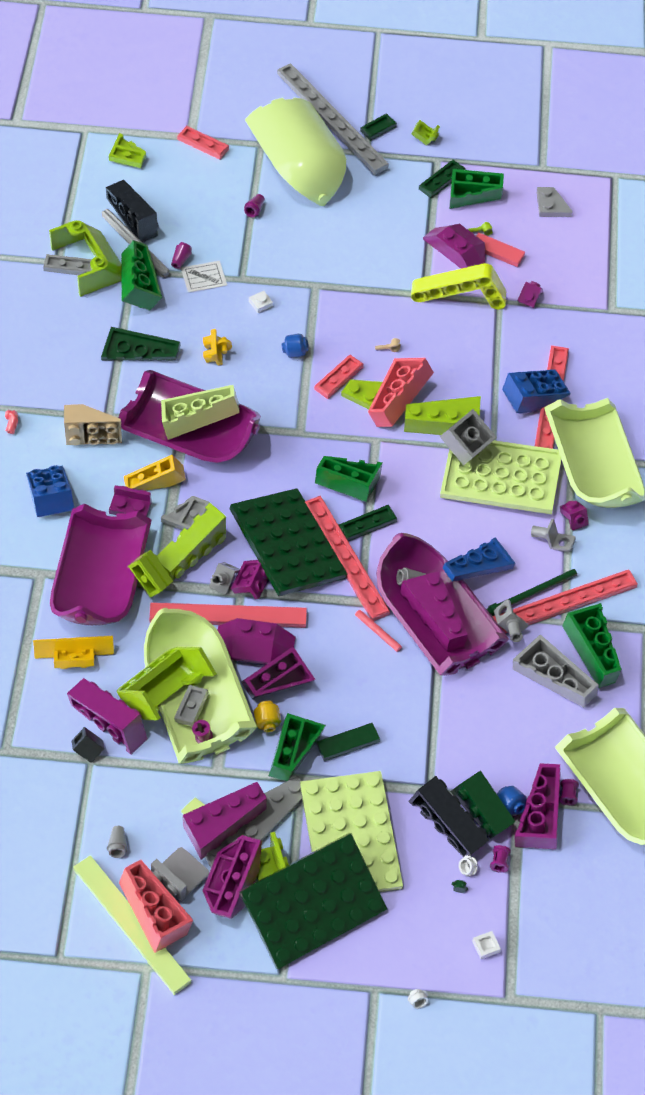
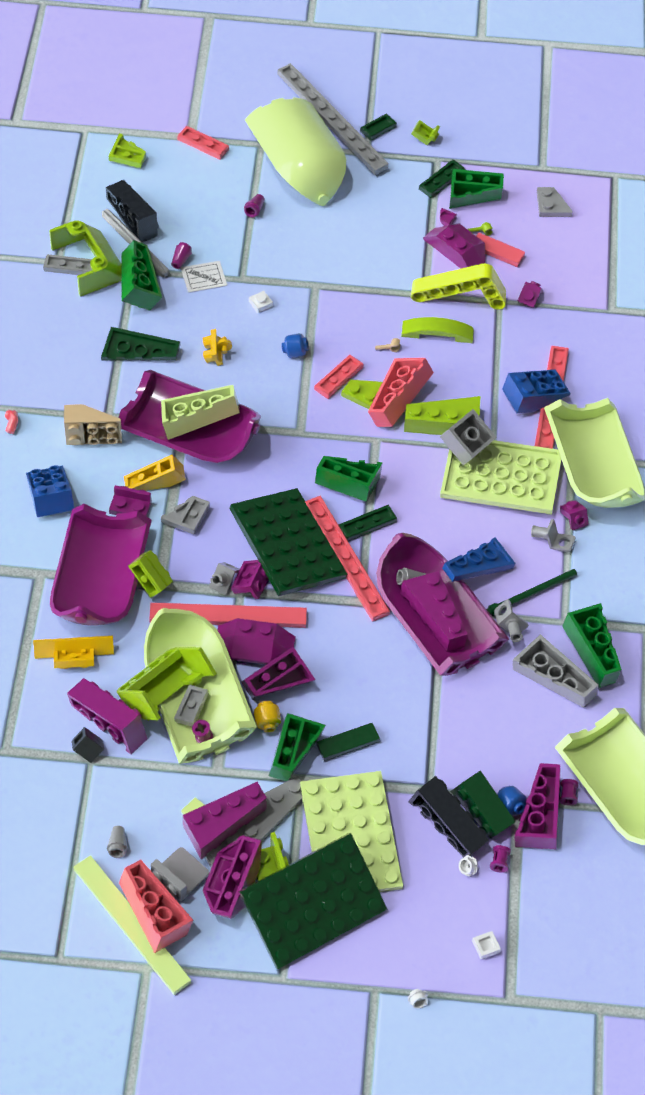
lime wedge [157,503,226,581] -> none
coral bar [355,610,402,652] -> none
dark green piece [451,880,468,893] -> none
coral tile [492,569,638,634] -> none
none -> lime slope [401,317,474,343]
none -> magenta tile [439,208,457,226]

